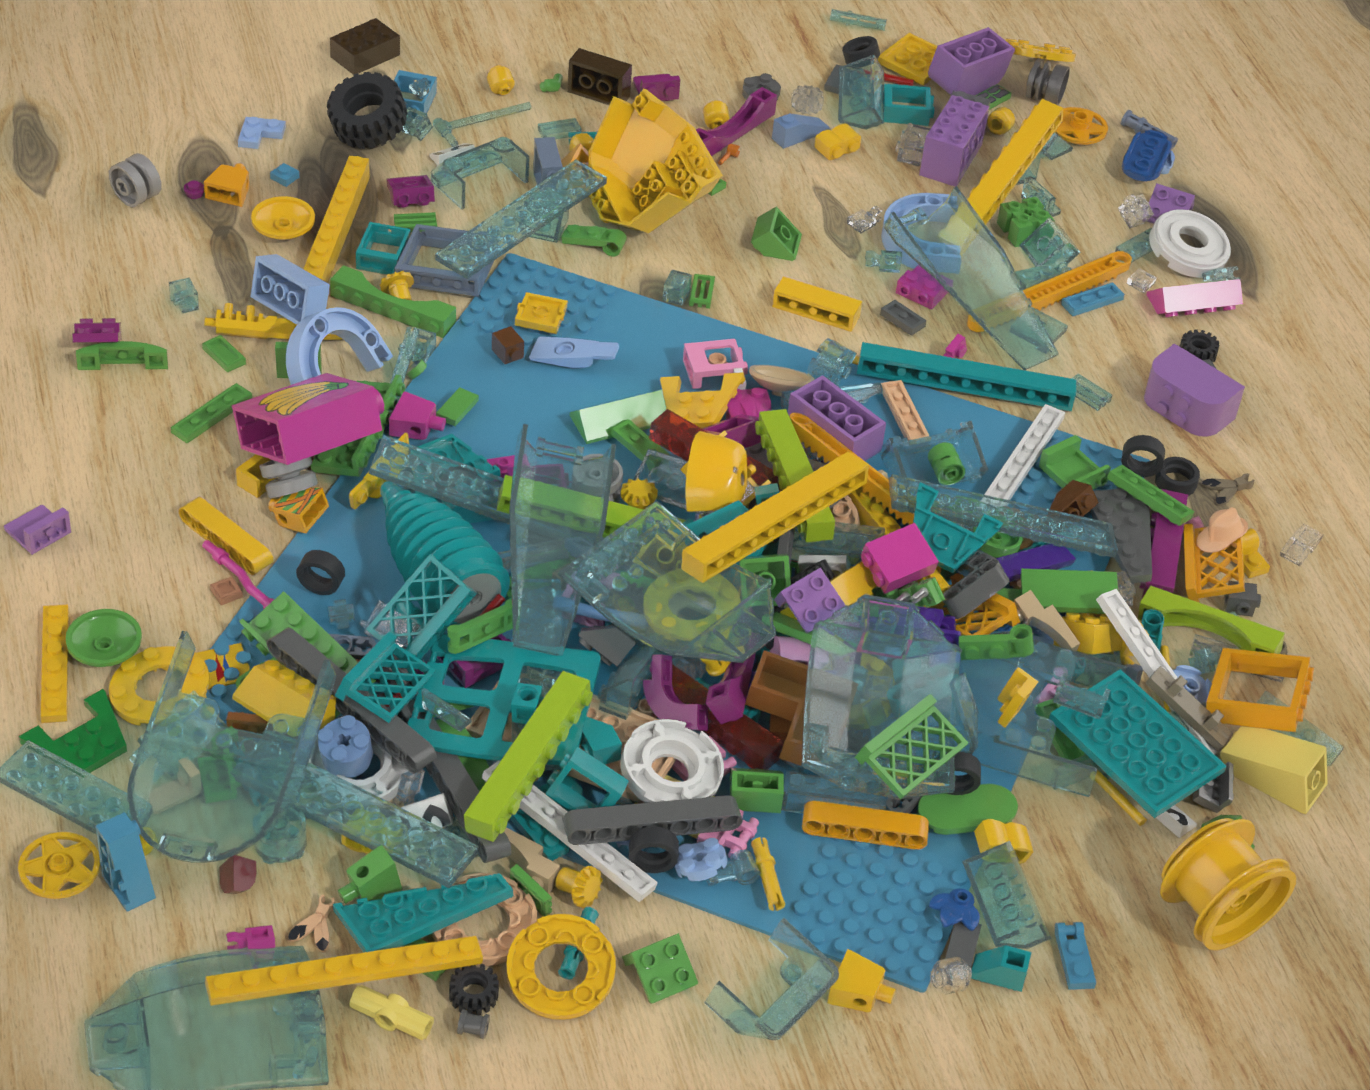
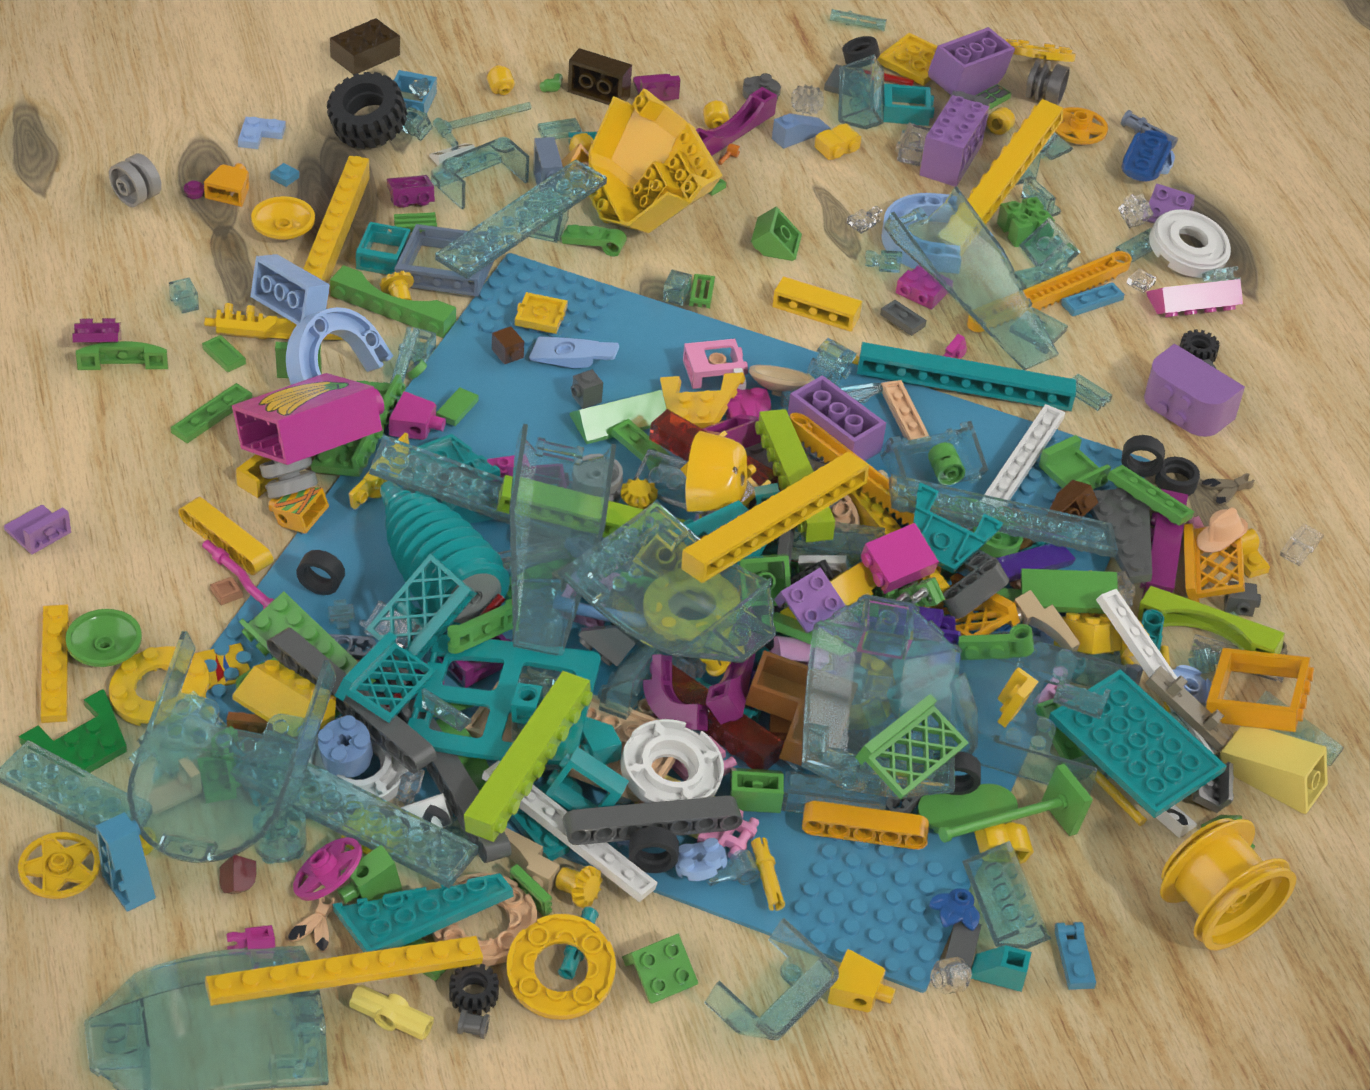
none -> dark pink wheel [293,837,362,901]
none -> dark grey brick [571,369,603,409]
none -> bright green tile [939,764,1093,843]

